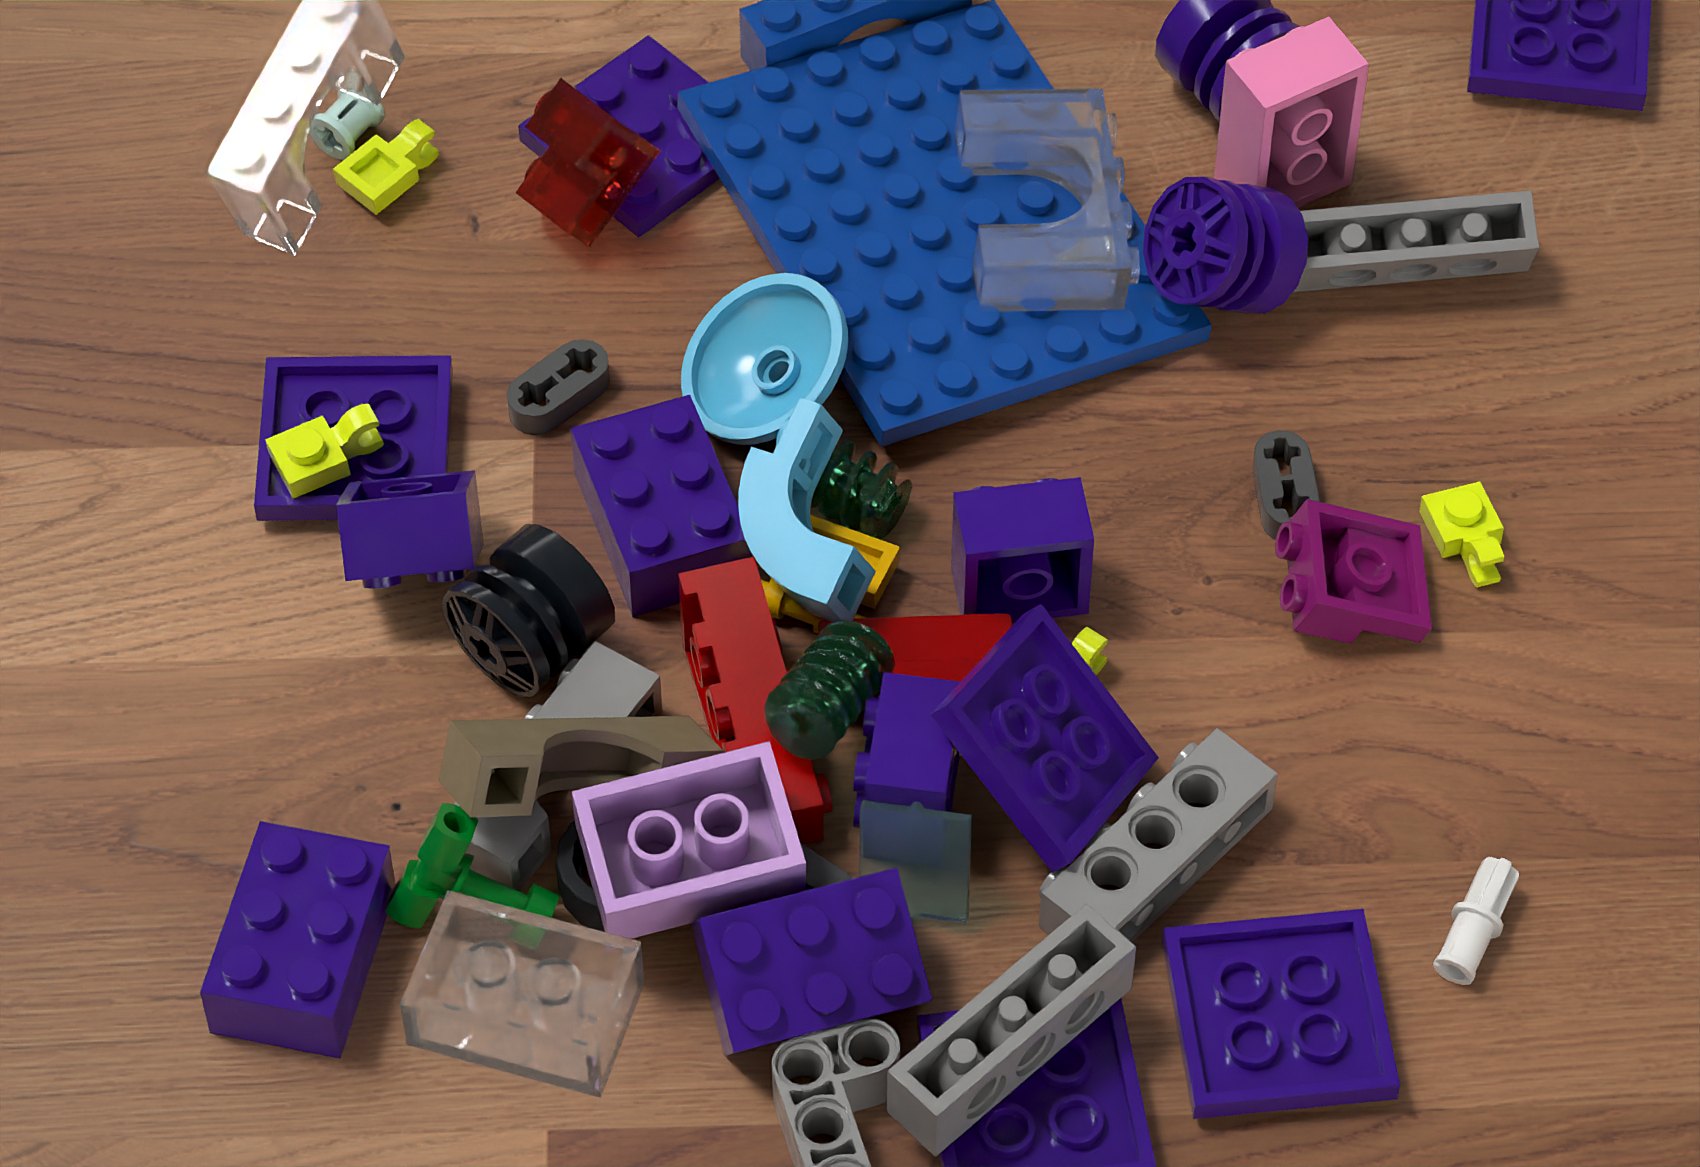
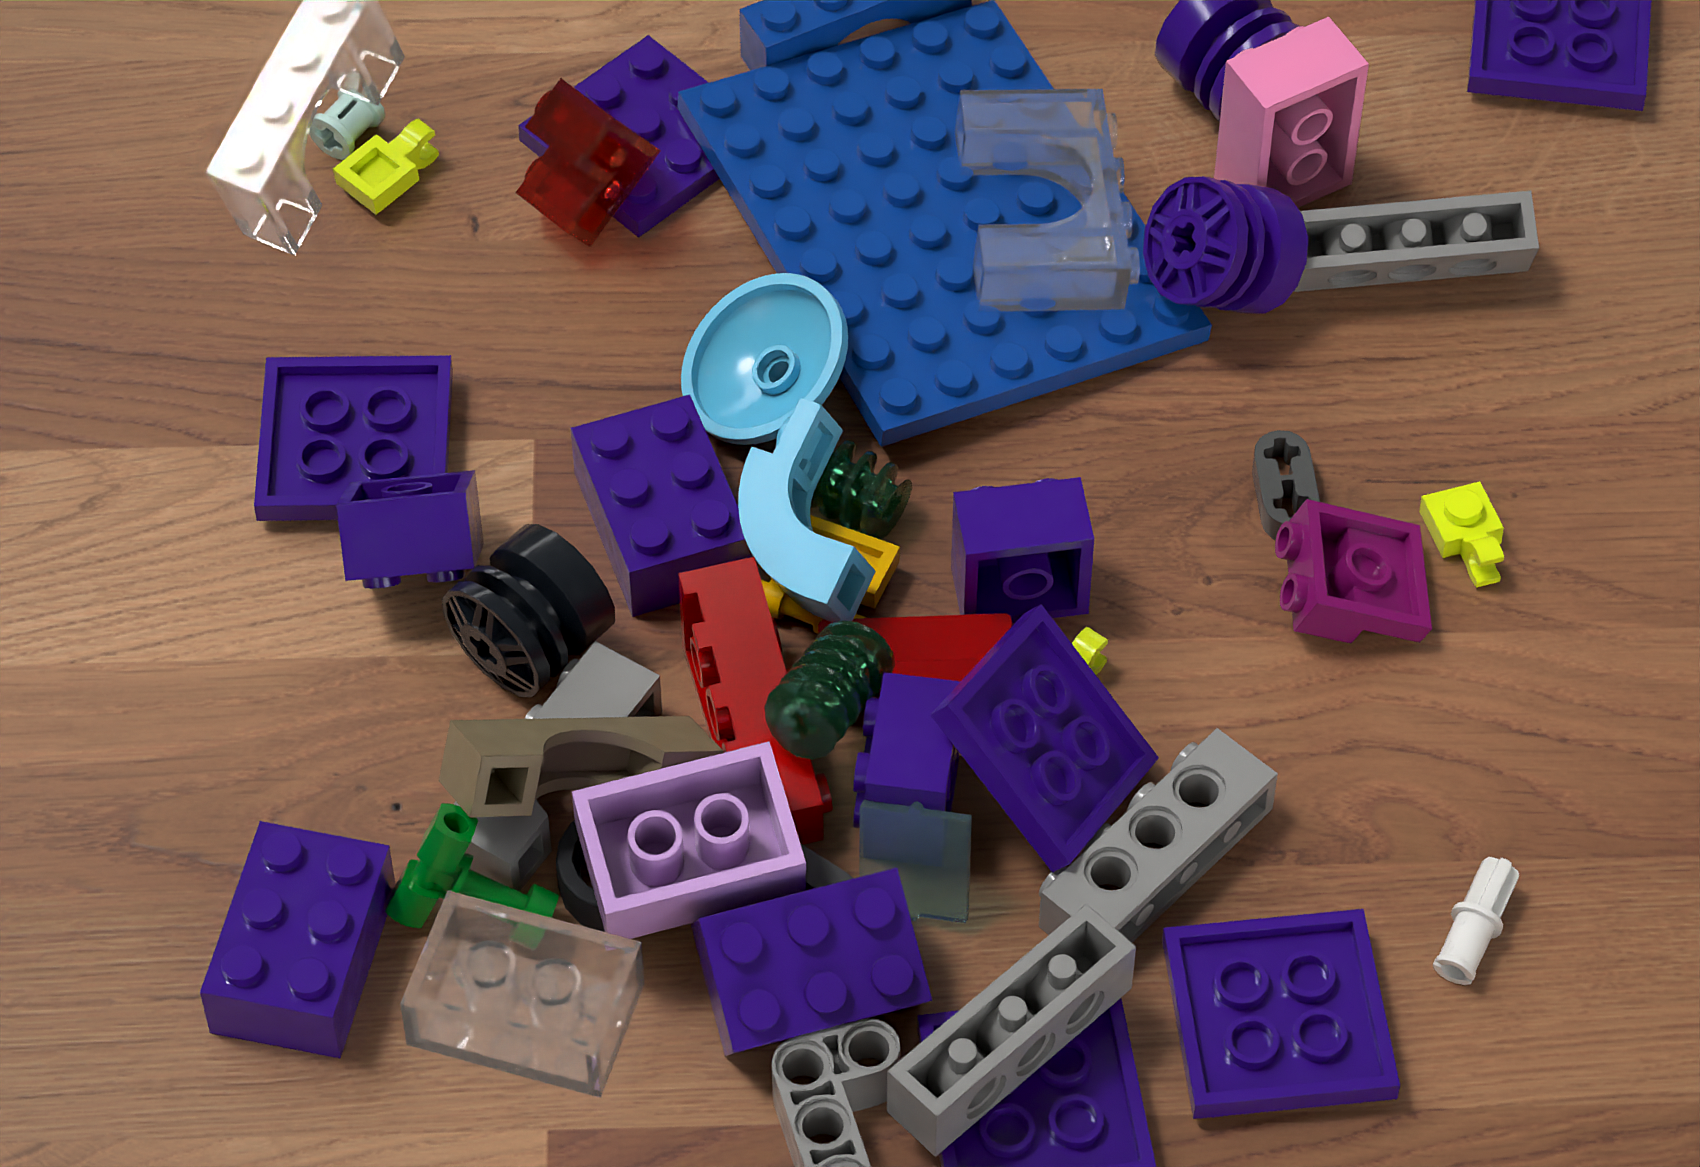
neon yellow plate [265,404,384,499] -> none
dark grey beam [507,339,610,435] -> none

